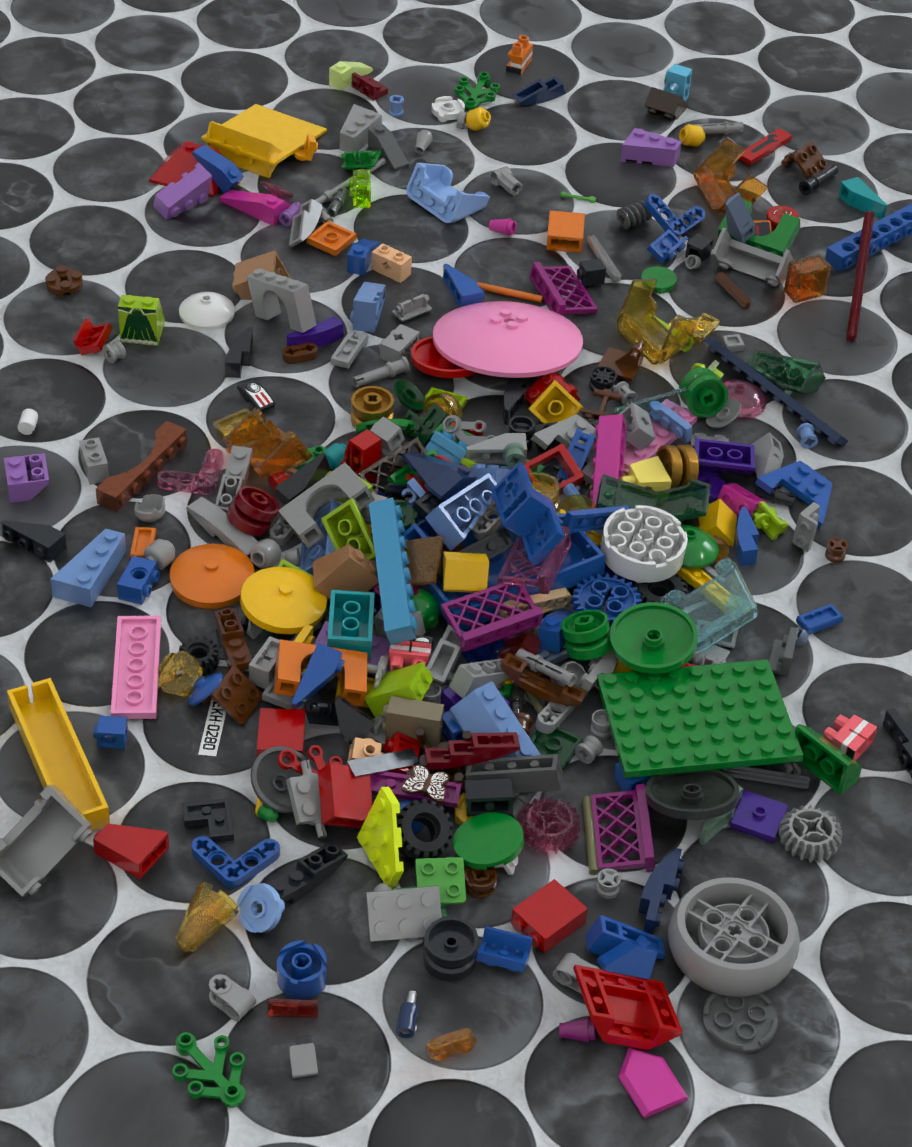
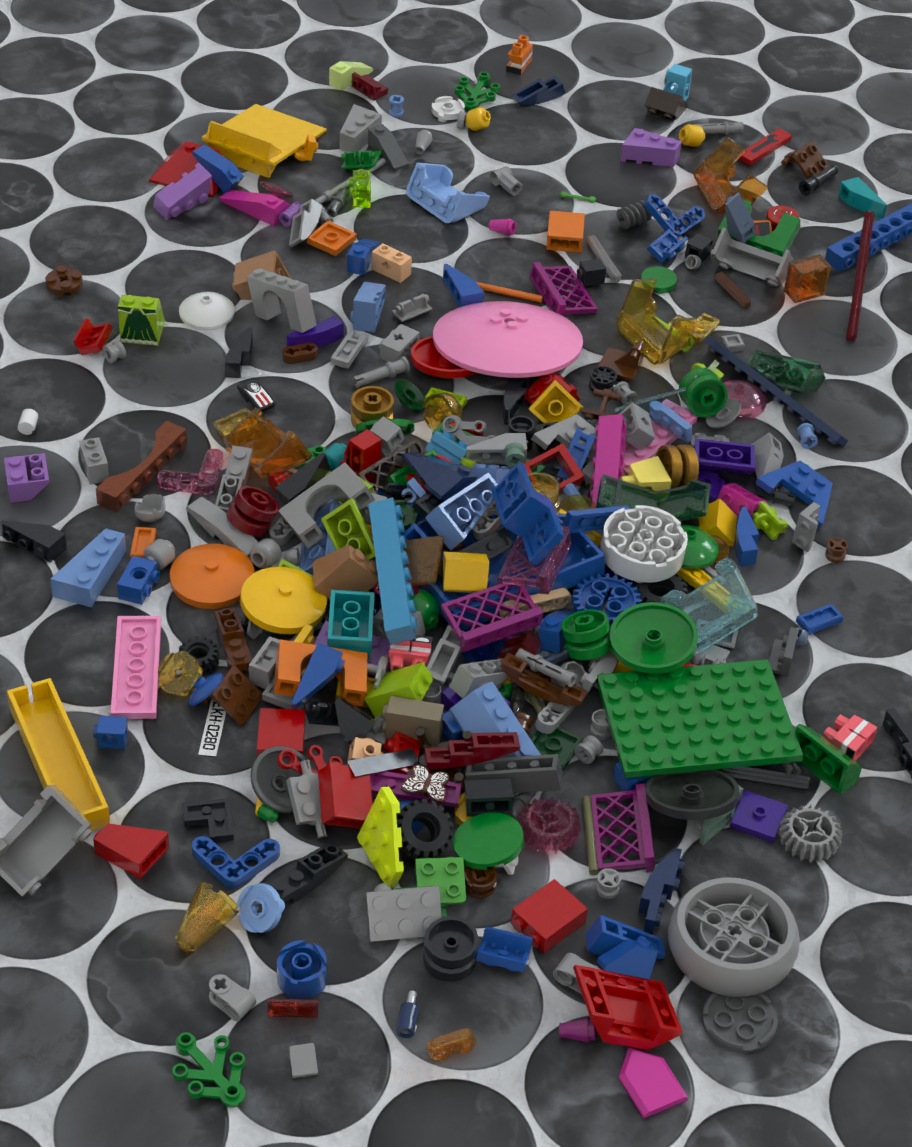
dark green plate [402,403,449,446] -> none

